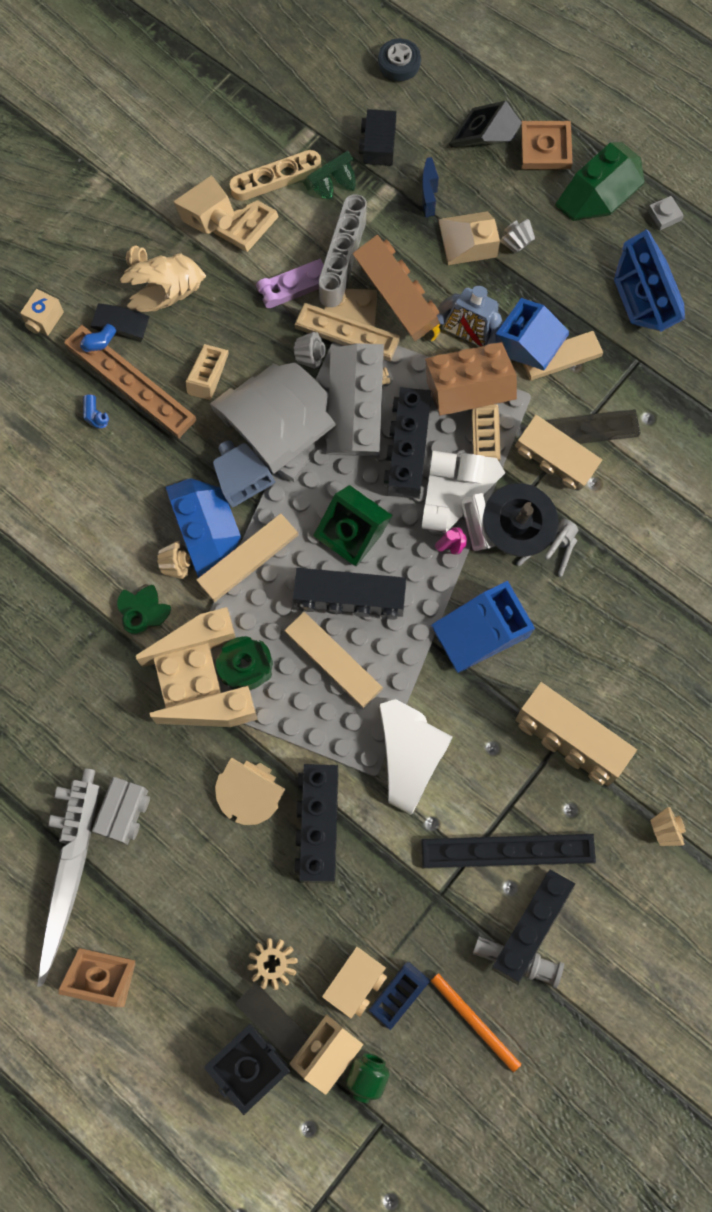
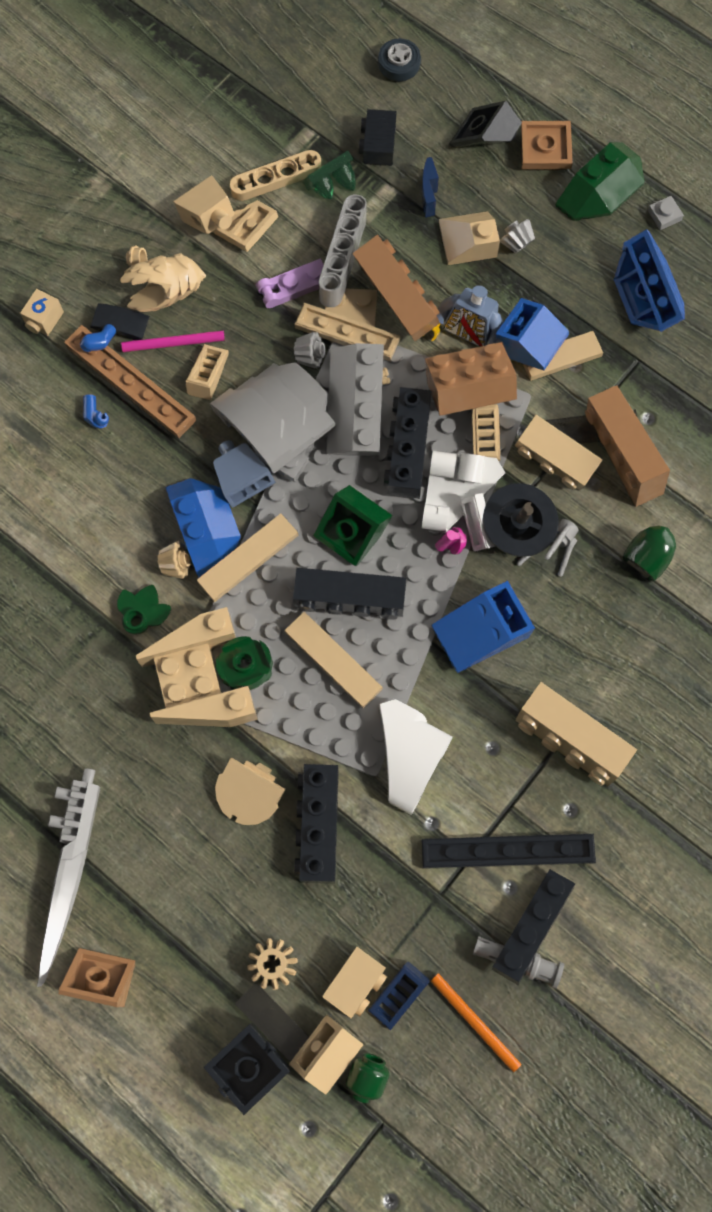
light grey brick [92,777,150,845] -> none
tan piece [650,807,686,846] -> none
none -> dark pink bar [121,330,225,352]
none -> medium nougat wedge [585,385,670,507]
none -> dark green piece [622,525,676,582]

